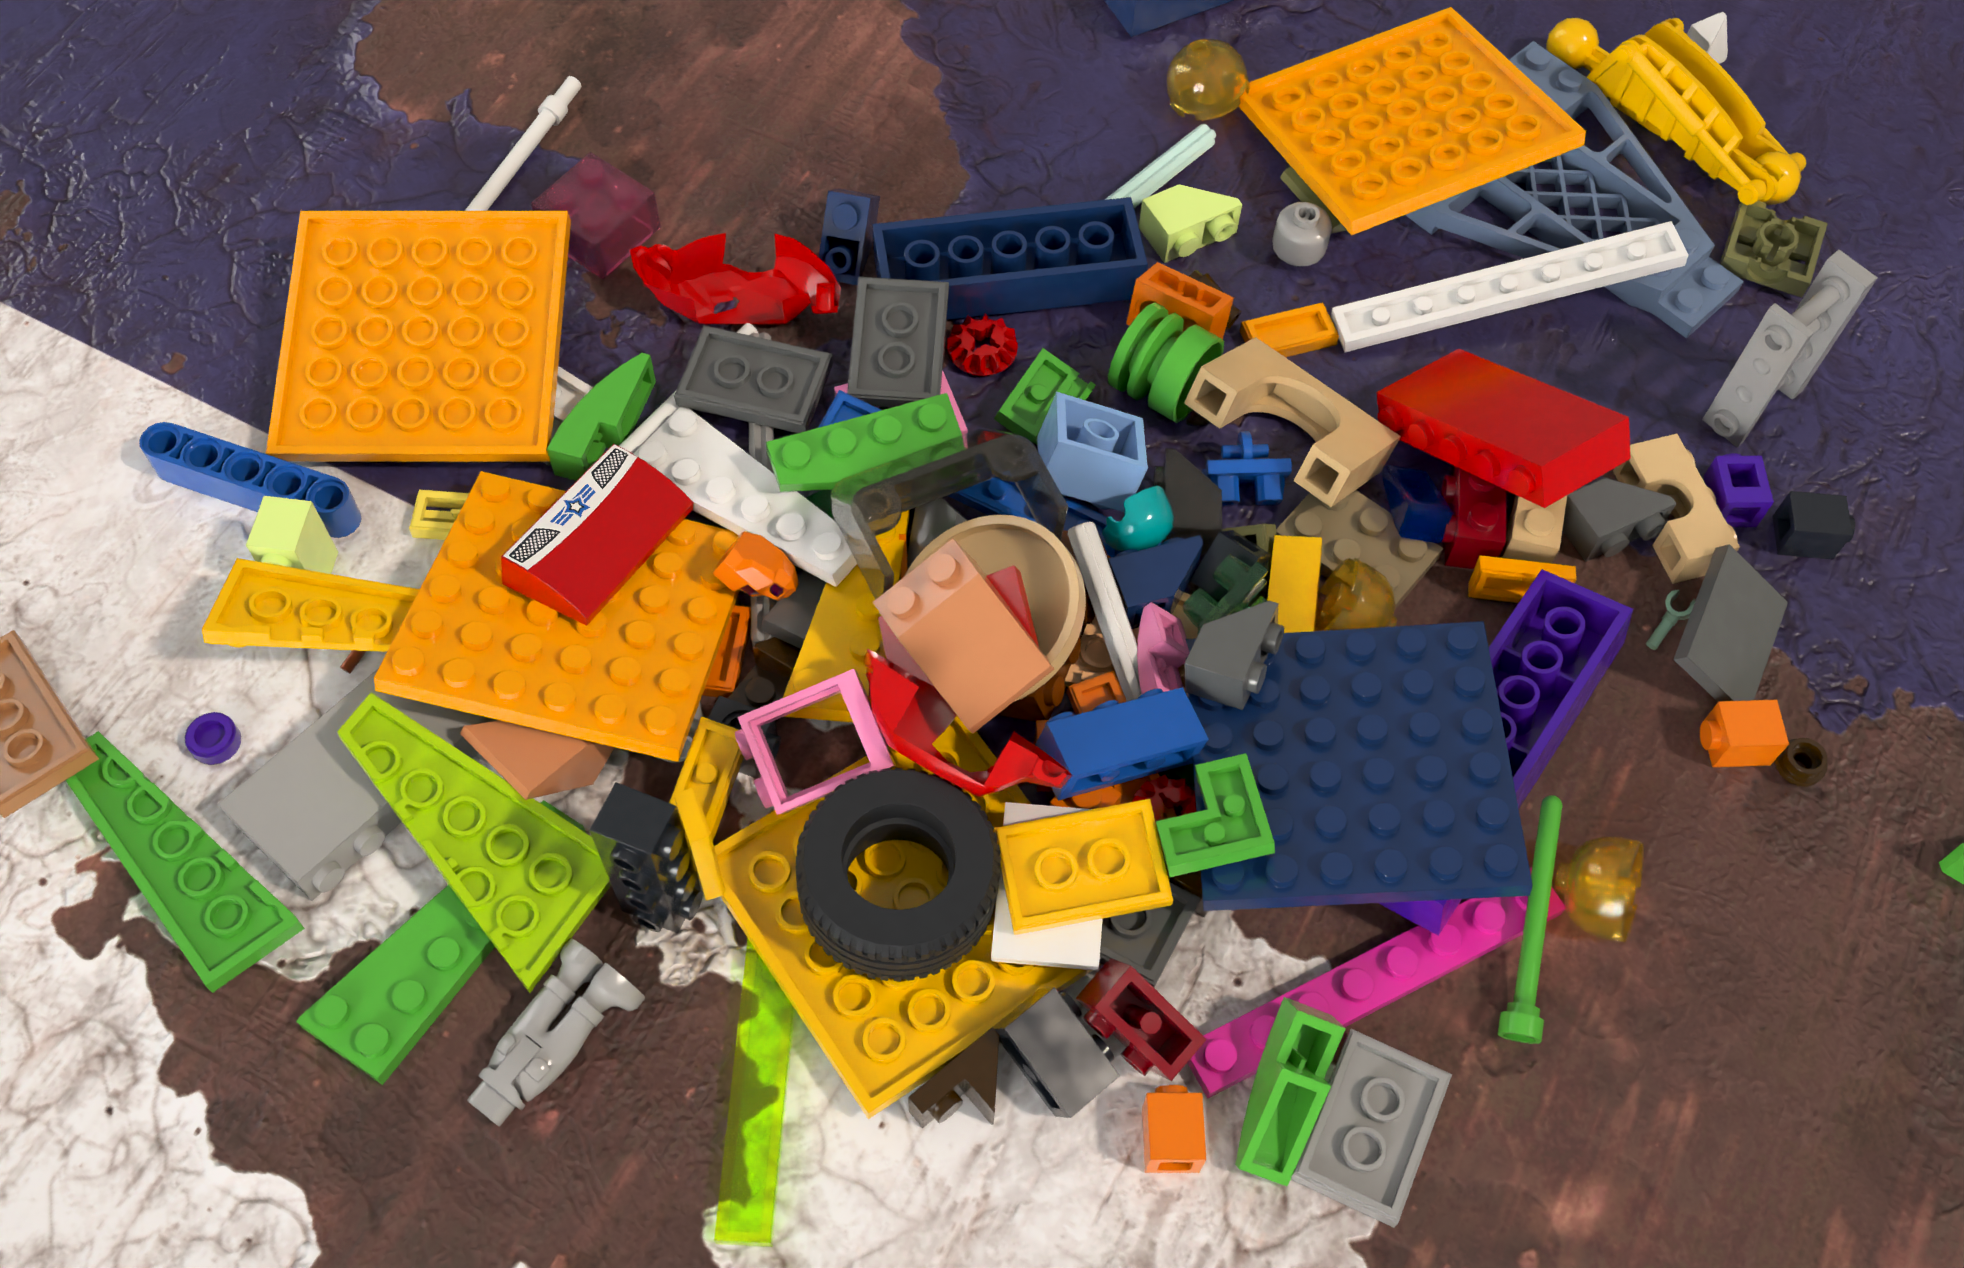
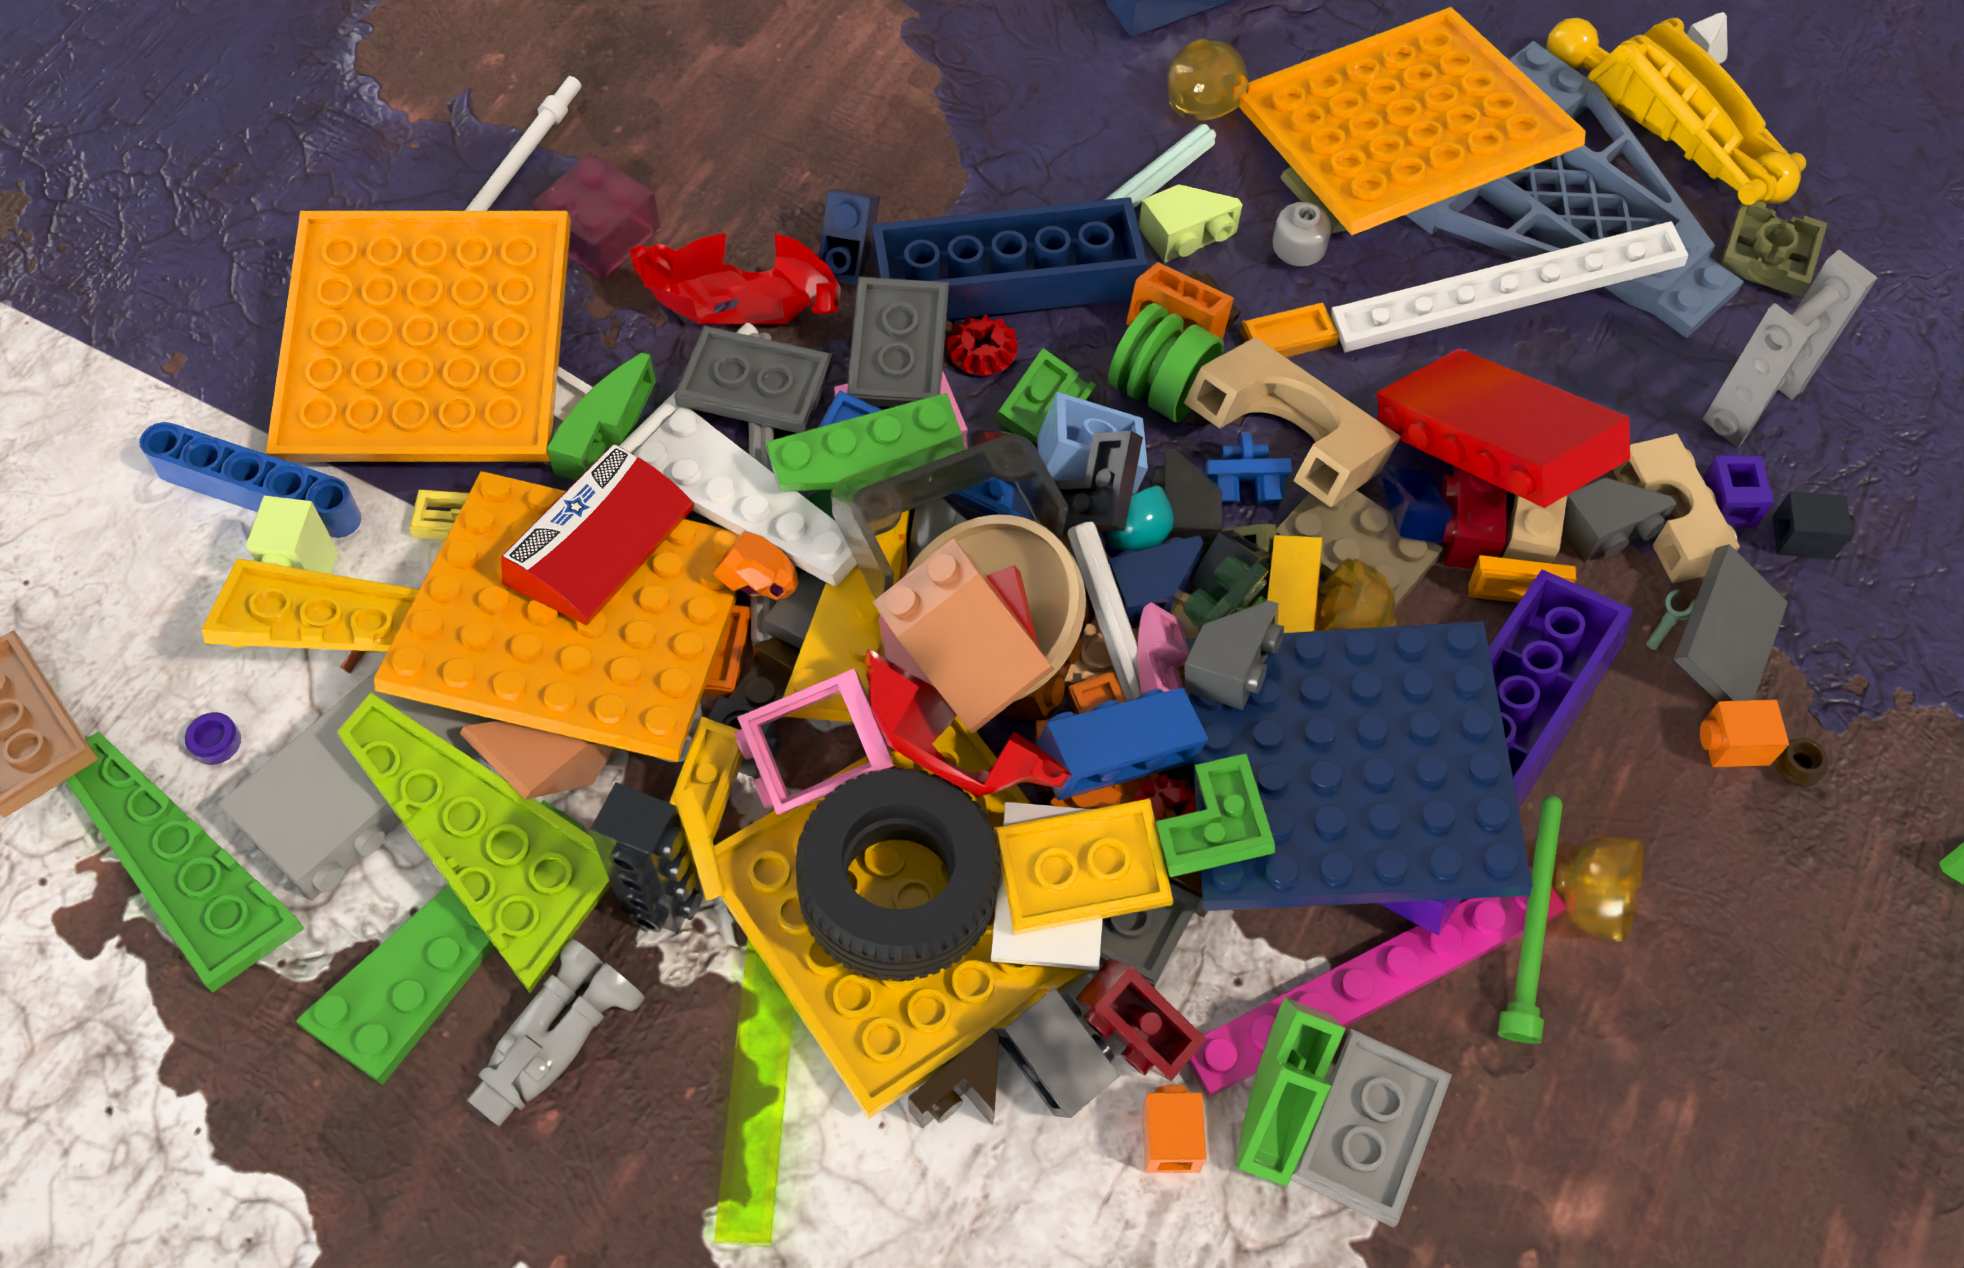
none -> black plate [1040,430,1143,531]

